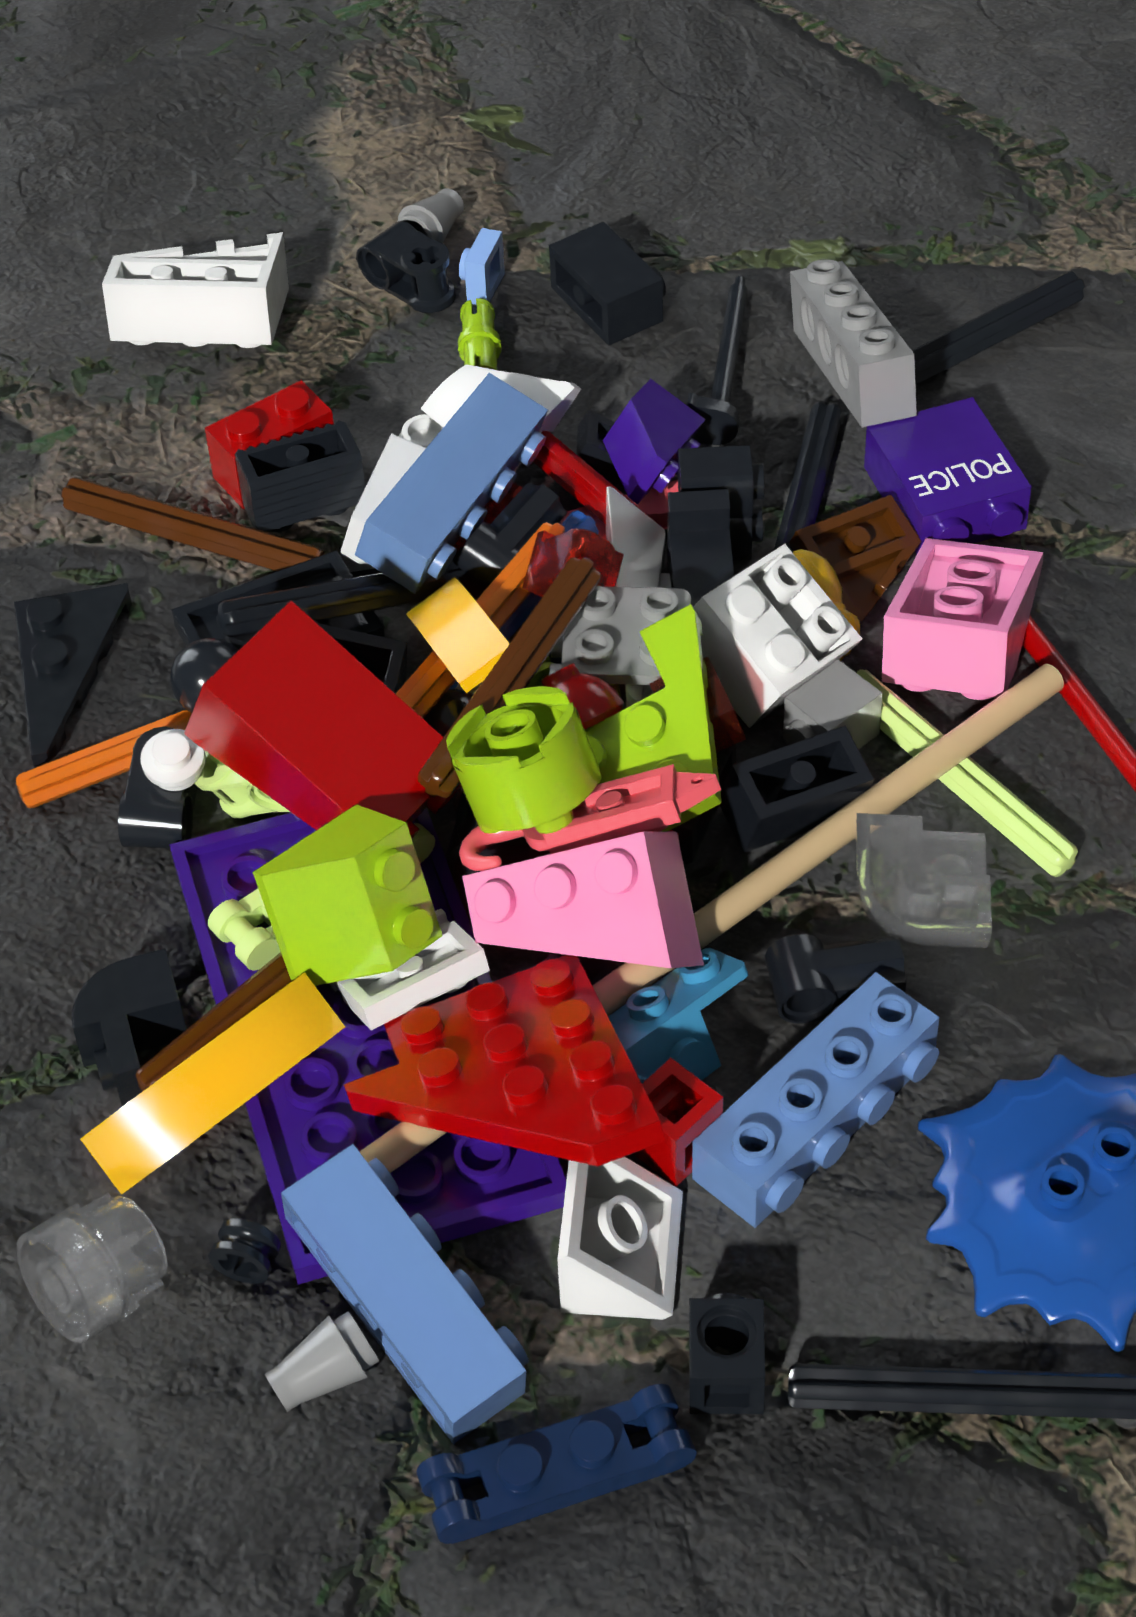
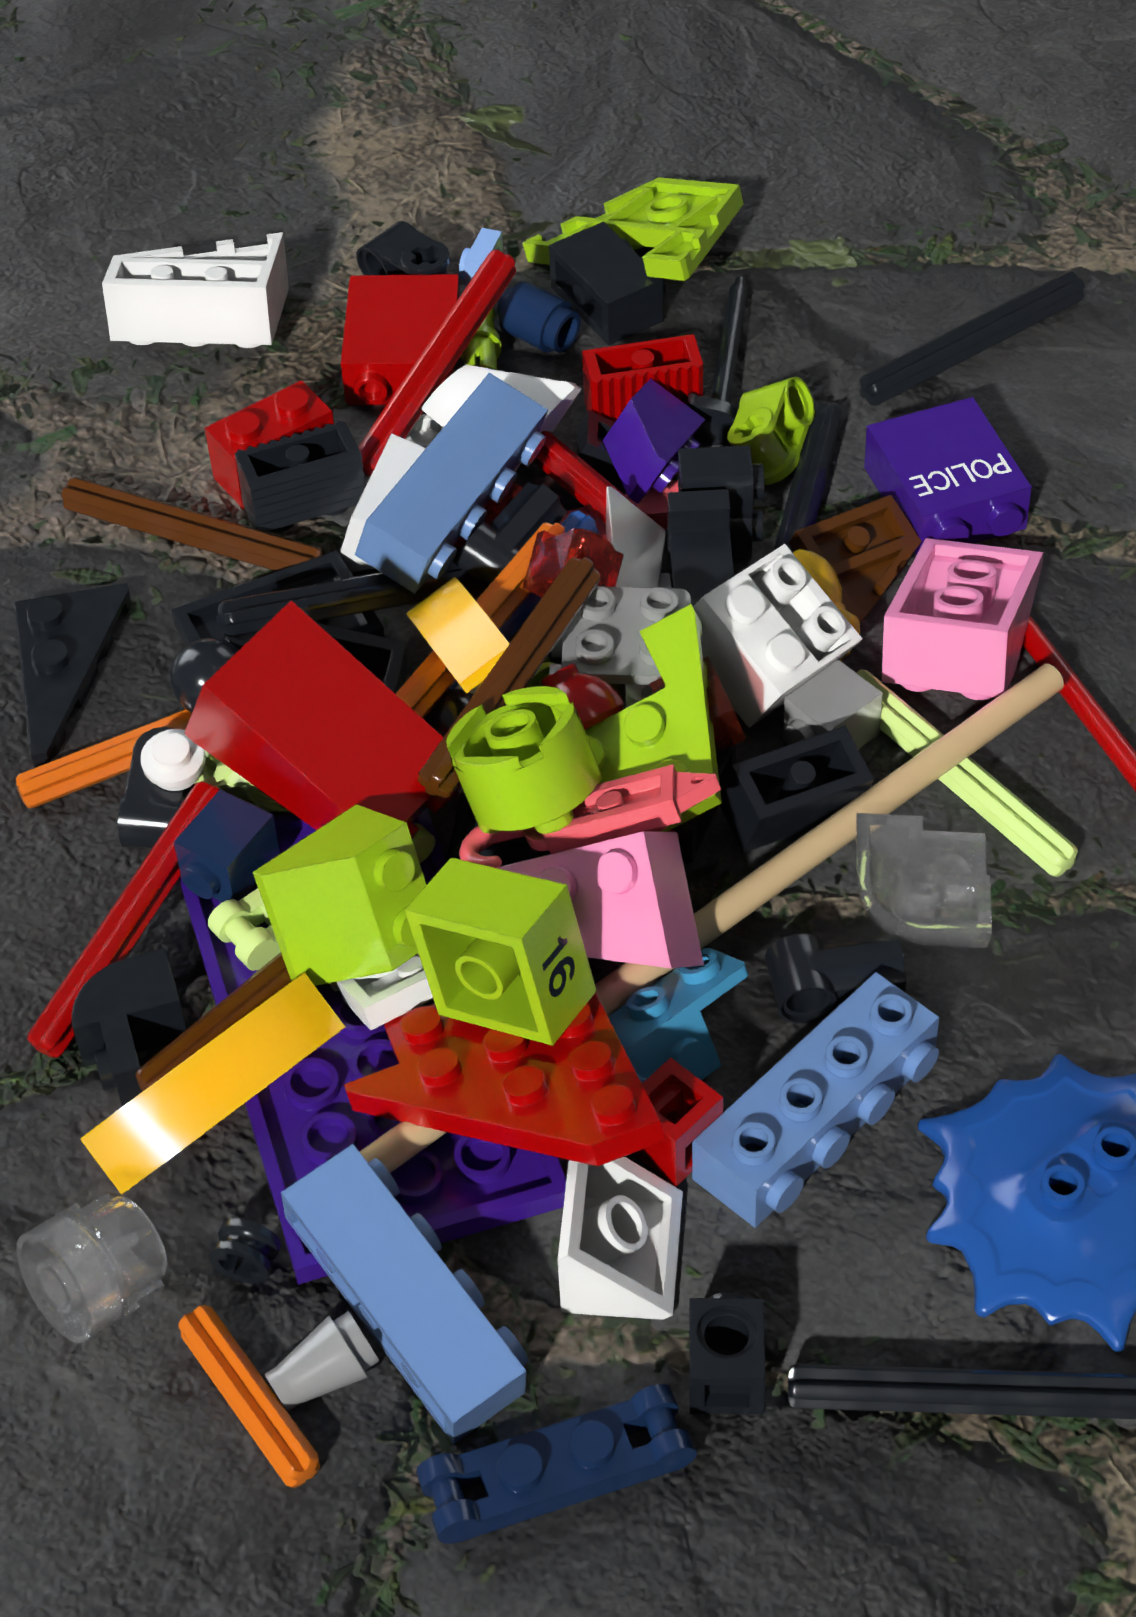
light grey cone [397,188,464,243] -> none
light grey brick [790,260,917,428] -> none
none -> red axle [27,781,220,1058]
none -> dark blue brick [174,789,280,902]
none -> orange axle [178,1305,320,1488]
none -> red panel [341,274,460,405]
none -> red axle [358,250,516,477]
none -> lime brick [405,858,596,1046]
none -> dark blue brick [497,281,581,353]
none -> lime wing [523,177,744,281]
none -> red brick [582,334,703,422]
none -> lime piece [727,376,815,485]

